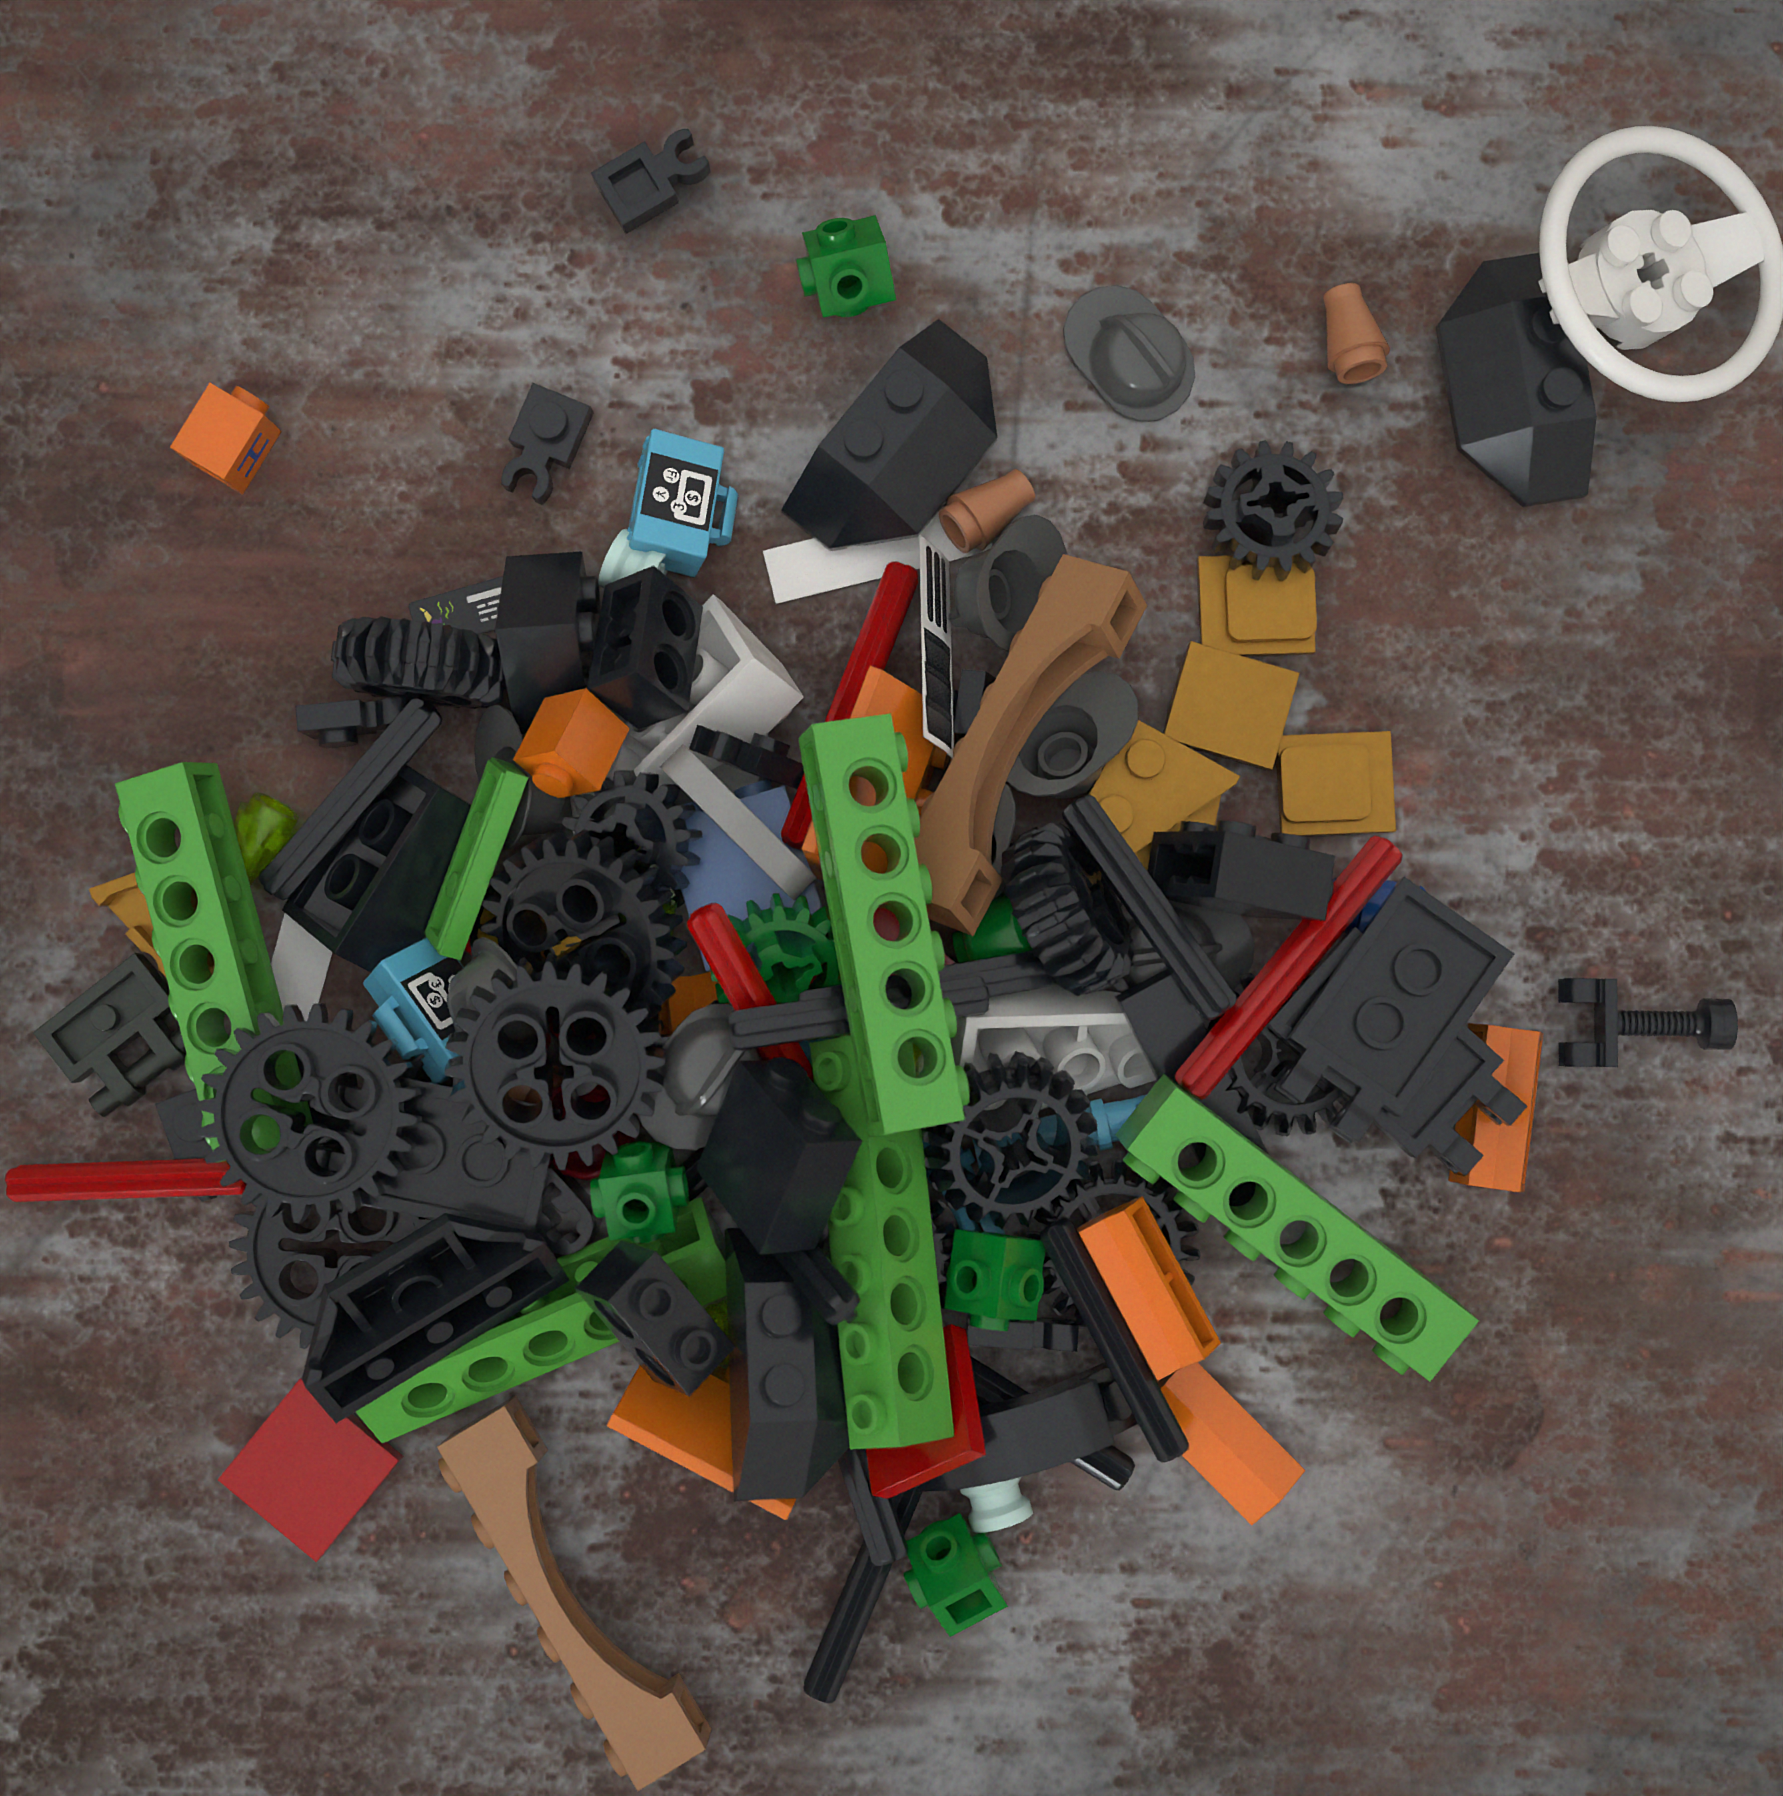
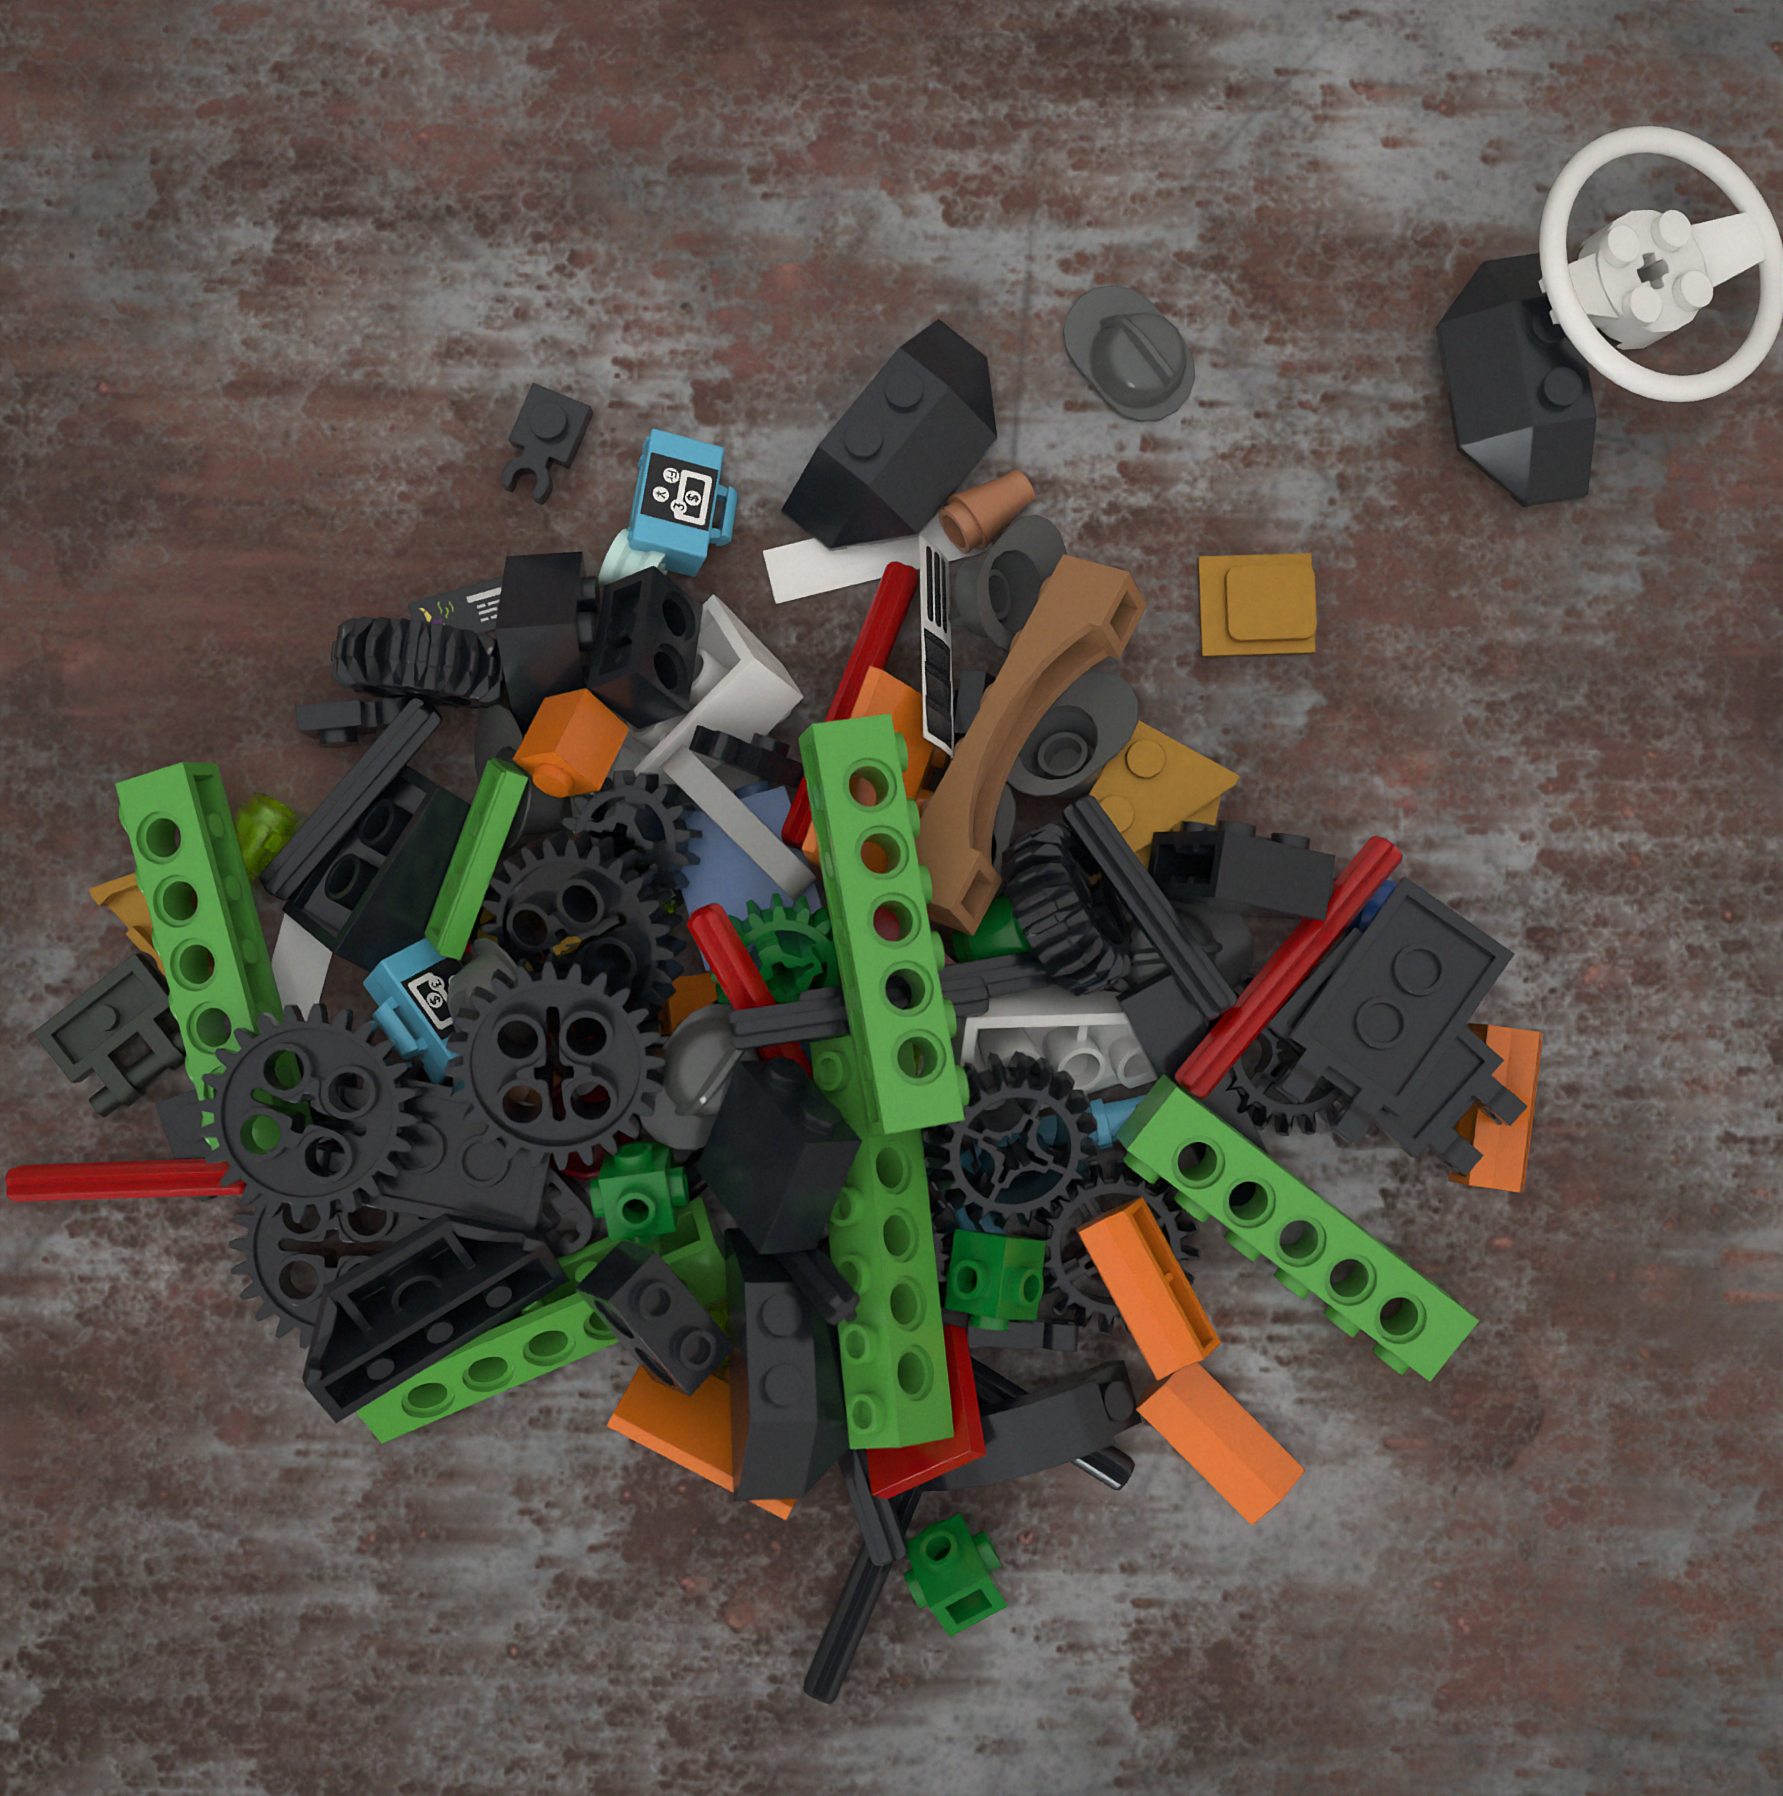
orange brick [170,383,282,494] -> none
red tile [218,1378,404,1562] -> none
medium nougat arch [437,1395,711,1791] -> none
black plate [591,129,711,234] -> none
green brick [796,215,896,318] -> none
light aqua wheel [960,1477,1033,1533] -> none
black axle [1040,1218,1189,1463] -> none
pearl gold piece [1163,641,1300,771] -> none
black gear [1203,440,1344,581] -> none
pearl gold piece [1276,731,1396,836] -> none
nougat cone [1323,283,1390,384] -> none
black bar [1558,978,1738,1067] -> none

